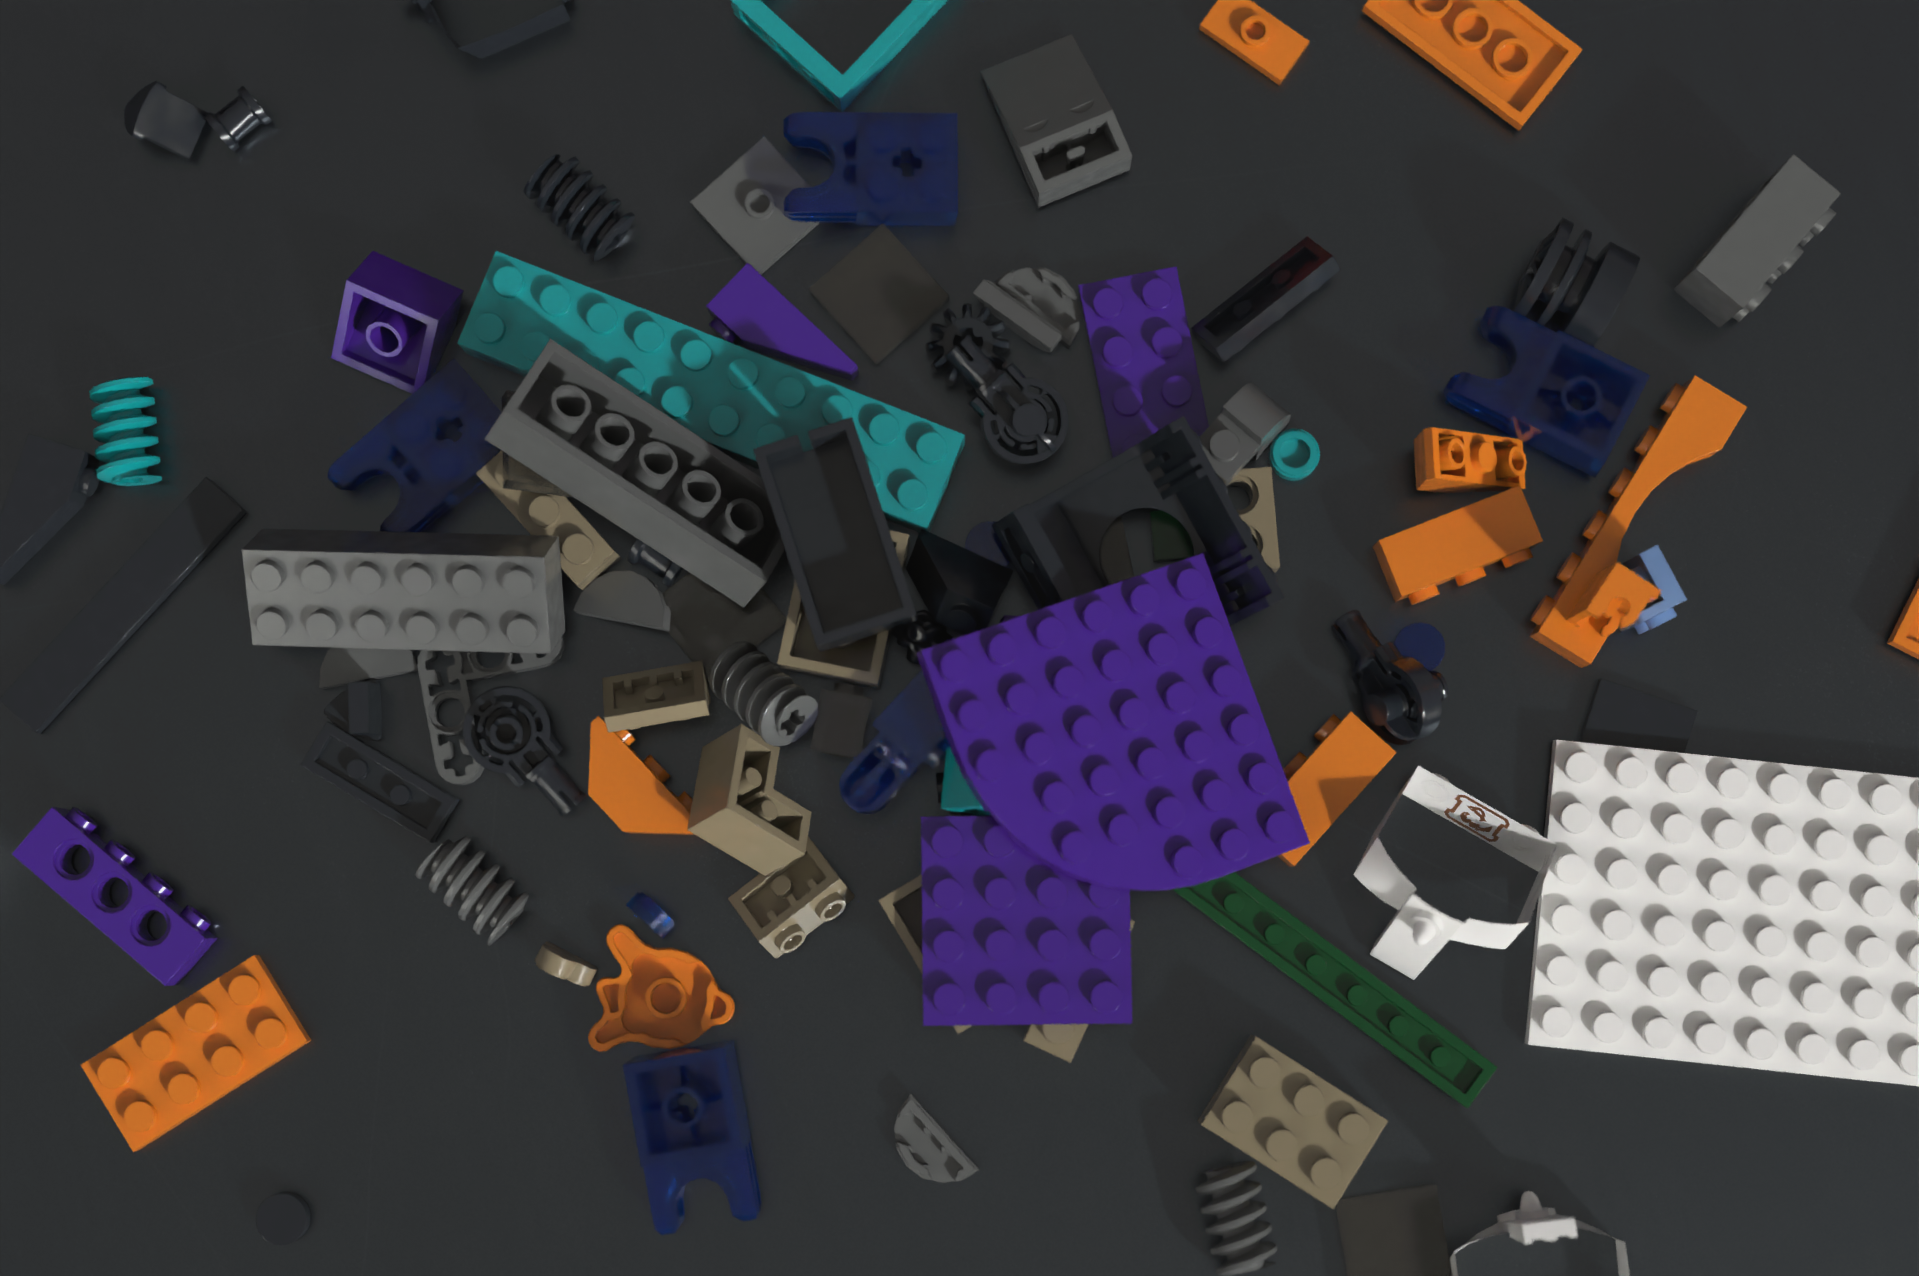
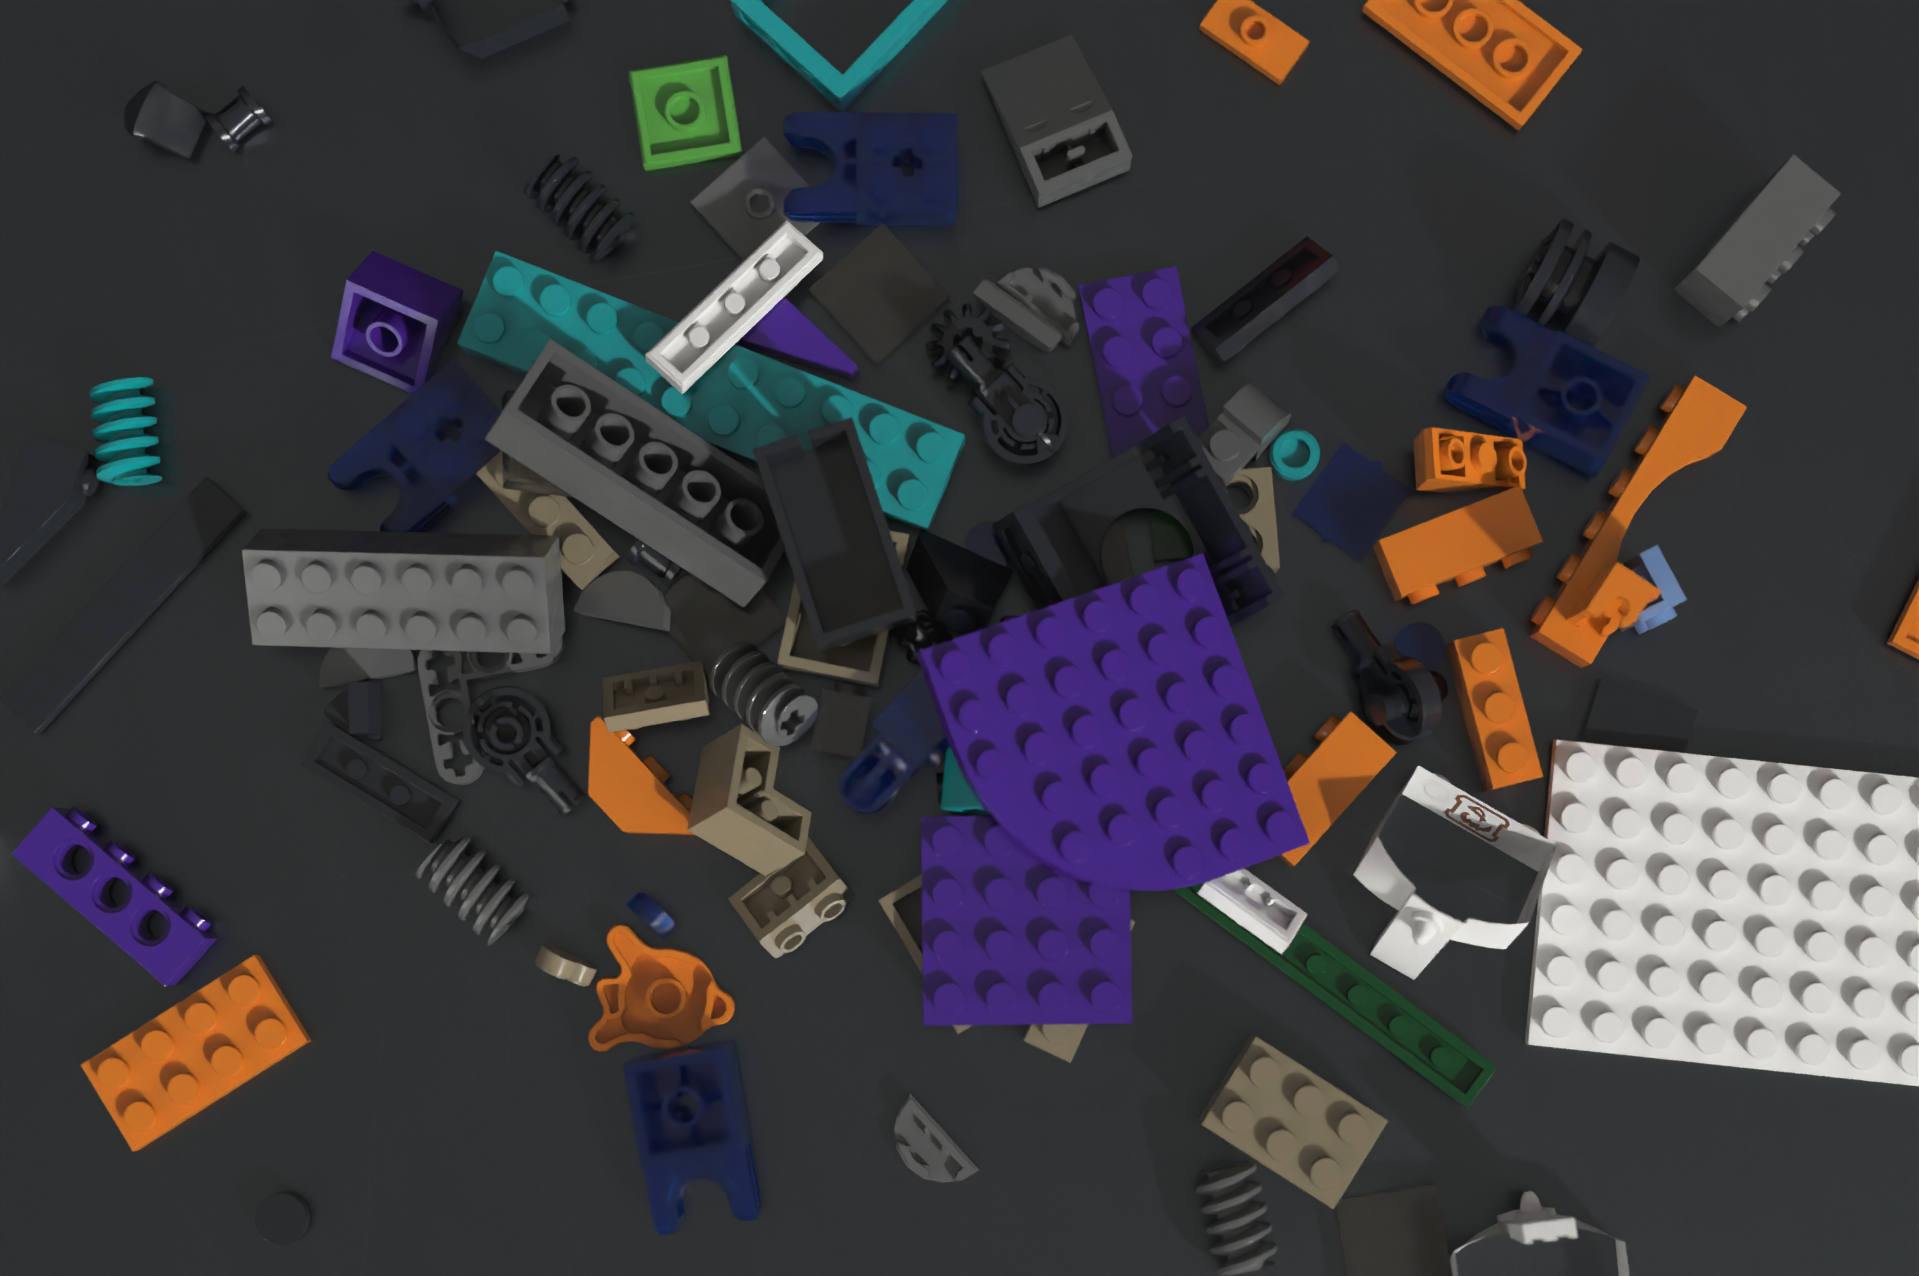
none -> bright green tile [629,55,743,171]
none -> white tile [645,220,823,394]
none -> white plate [1197,868,1307,954]
none -> clear blue piece [1292,443,1411,562]
none -> orange brick [1445,628,1543,792]

